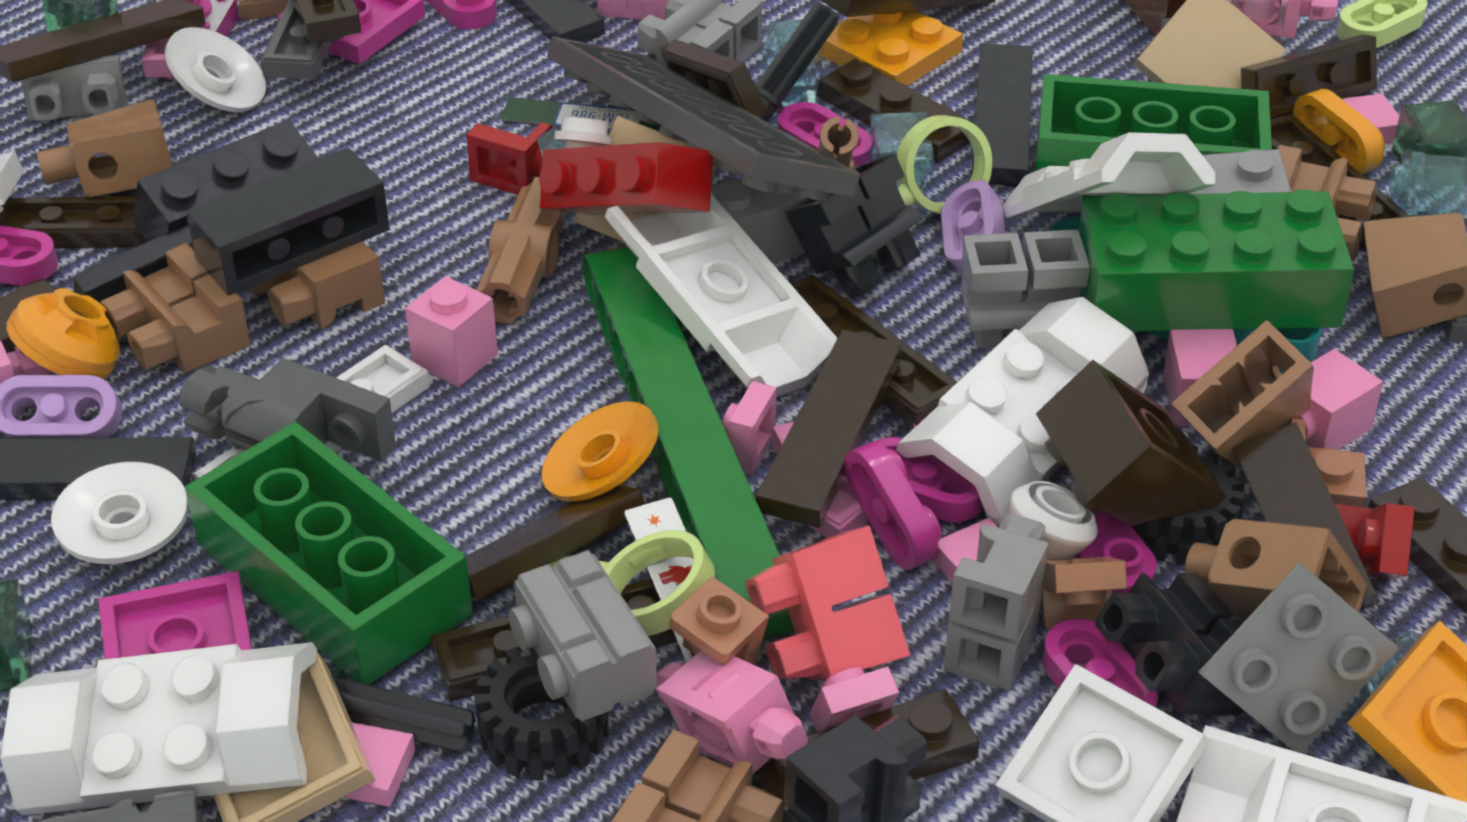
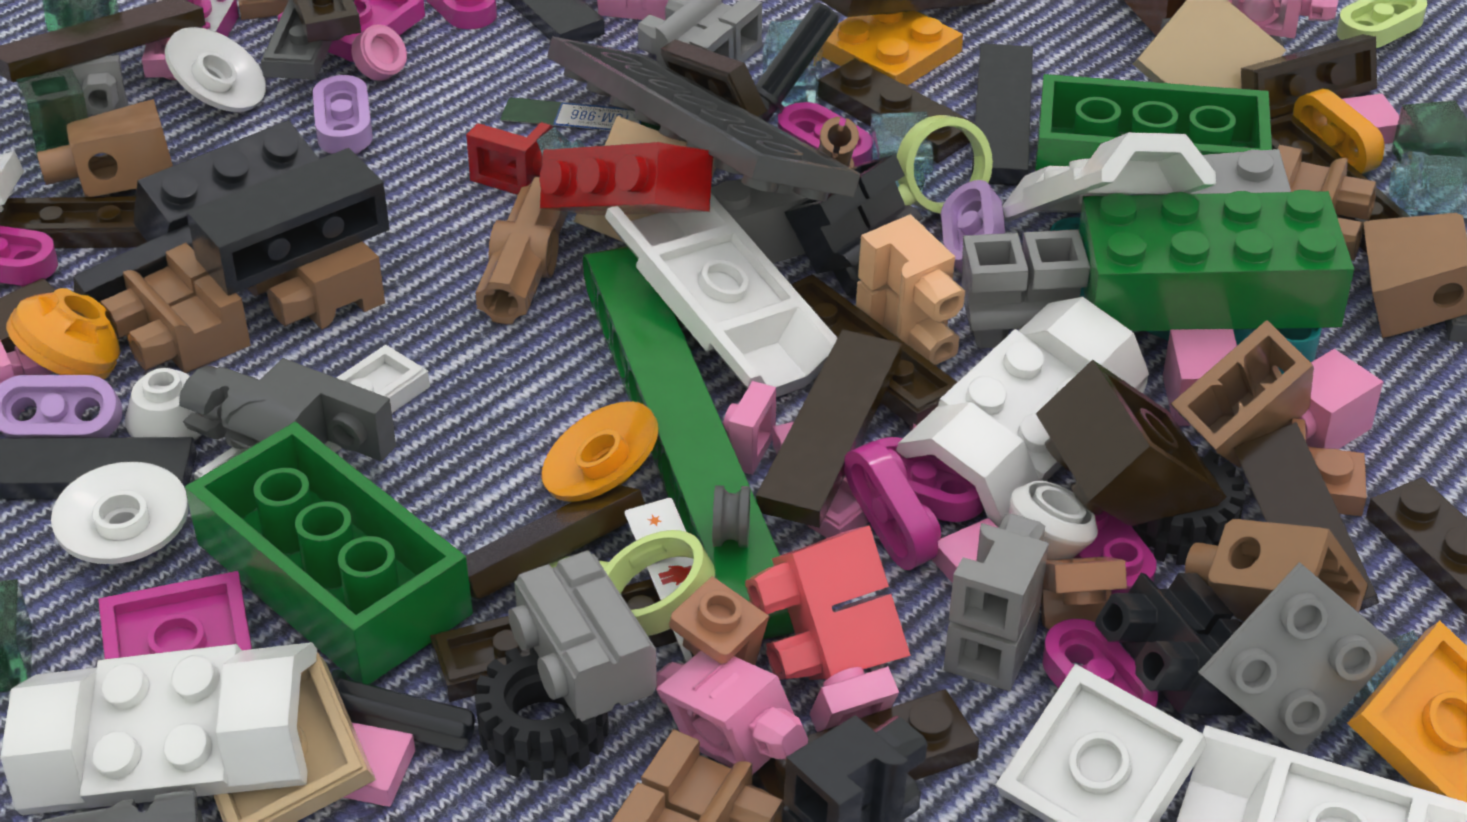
bright pink brick [405,276,498,387] -> none
white plate [554,117,613,148] -> none
red bracket [1335,503,1415,580] -> none
none -> clear green brick [16,69,88,163]
none -> white cone [125,368,201,441]
none -> lavender plate [313,75,373,155]
none -> bright pink tile [351,25,407,81]
none -> dark grey bush [712,485,751,548]
none -> light nougat hips [856,214,965,365]

